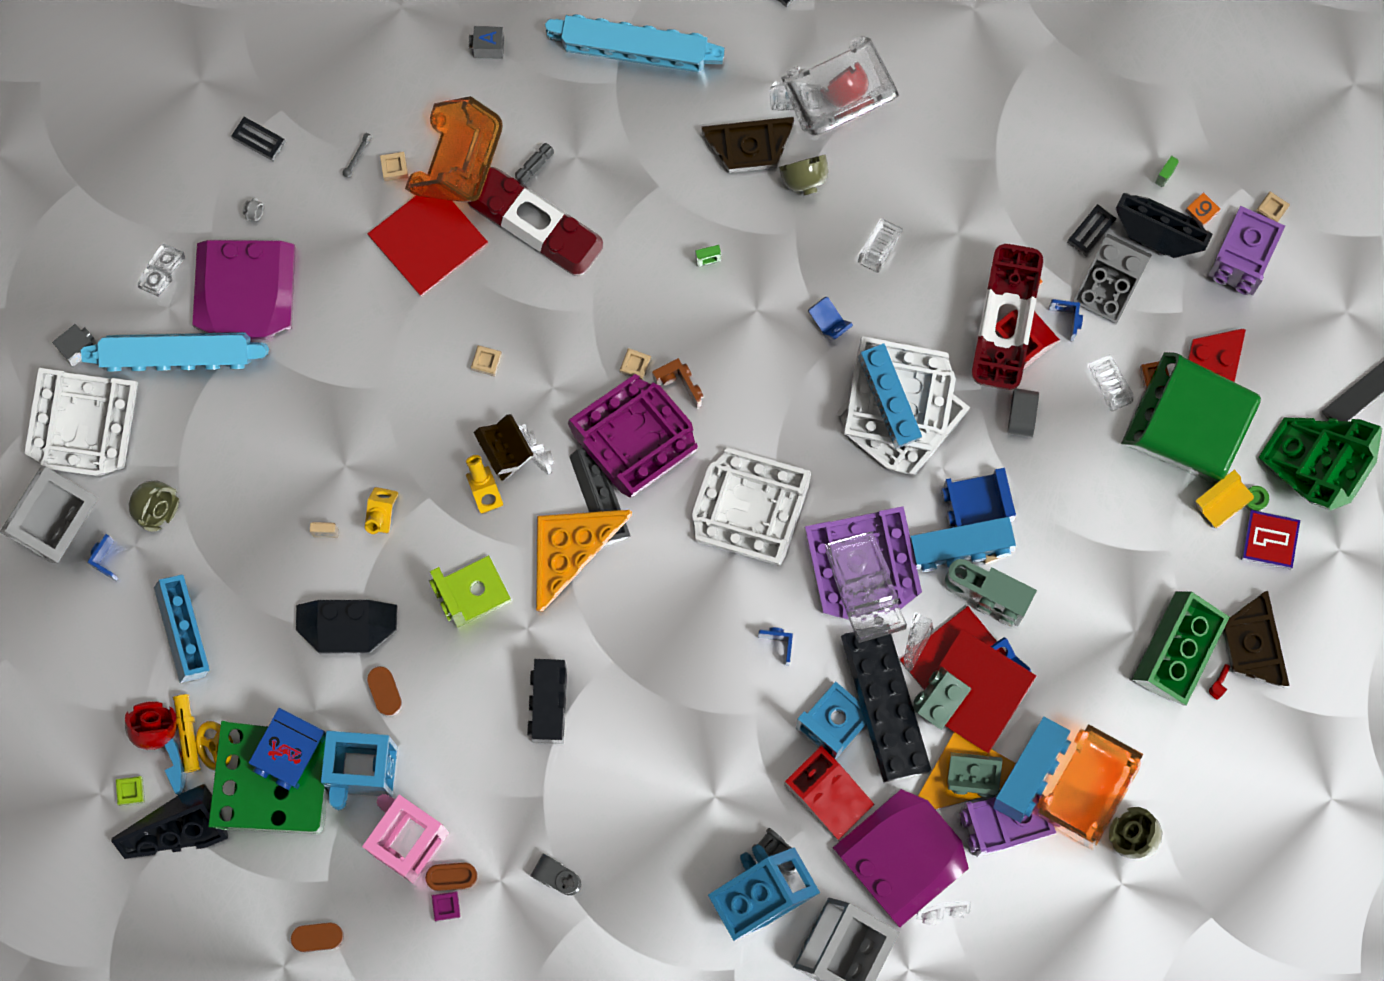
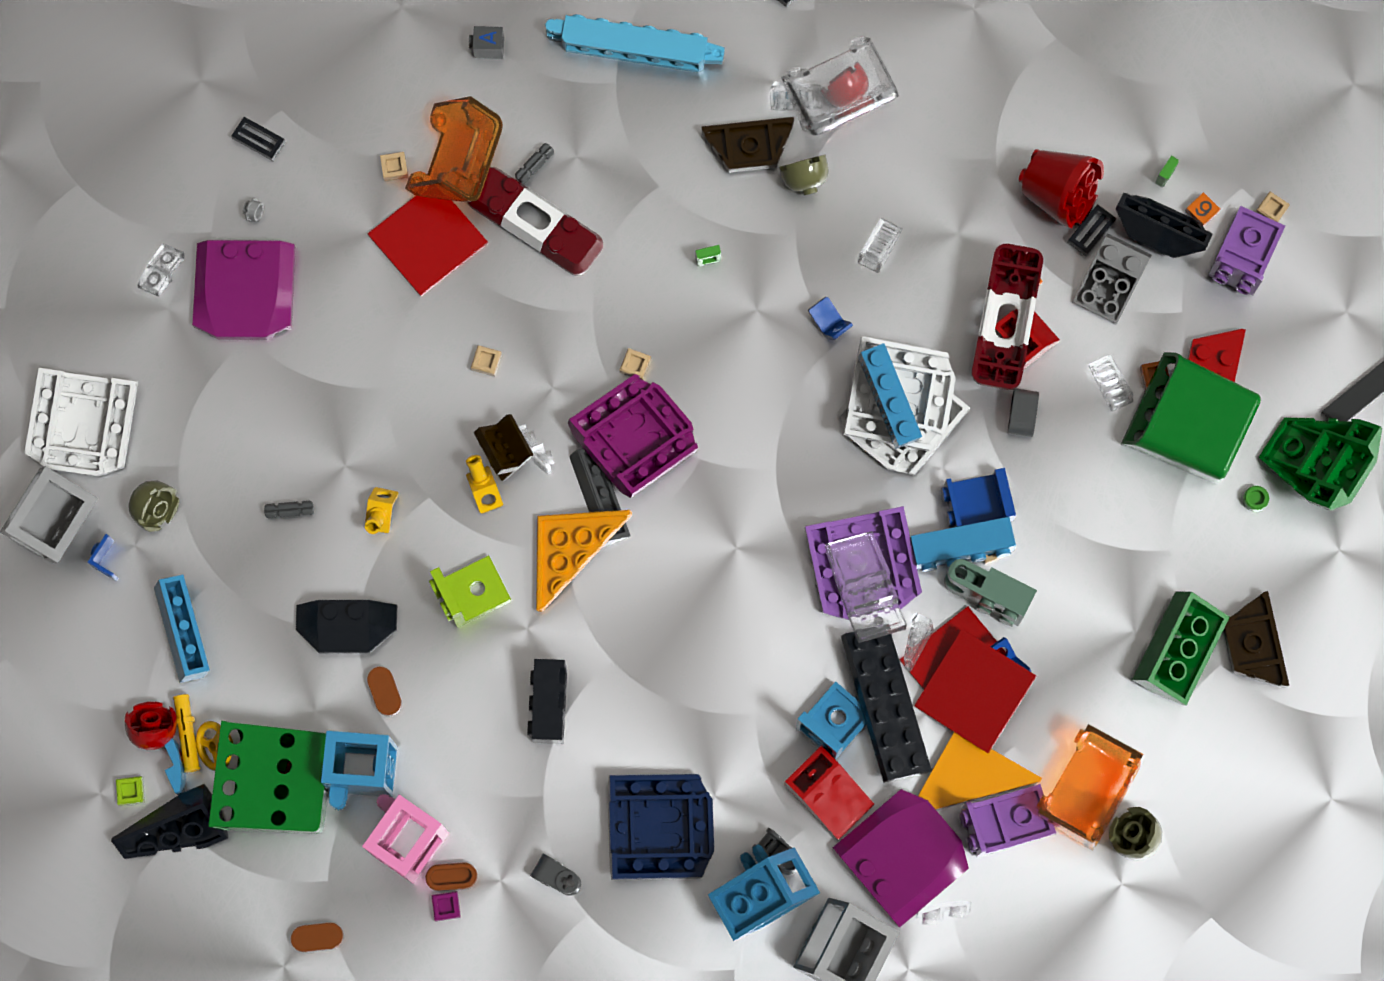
dark grey brick [52,324,94,367] -> none
medium azure hinge [81,332,270,372] -> none
blue panel [249,708,326,790] -> none
tan tile [310,522,339,538] -> none
dark grey hinge [342,133,372,177] -> none
dark orange bracket [652,358,704,408] -> none
white wedge [692,447,811,566] -> none
blue bracket [758,627,793,666] -> none
sand green bracket [913,667,971,730] -> none
sand green bracket [947,752,1002,797] -> none
dark azure brick [993,717,1072,823] -> none
blue bracket [1049,299,1083,341] -> none
yellow panel [1195,469,1254,528] -> none
red hand [1209,664,1230,700] -> none
red tile [1241,510,1301,570] -> none
none -> dark grey axle [264,500,314,518]
none -> dark blue wedge [608,774,714,880]
none -> red cone [1019,149,1104,229]

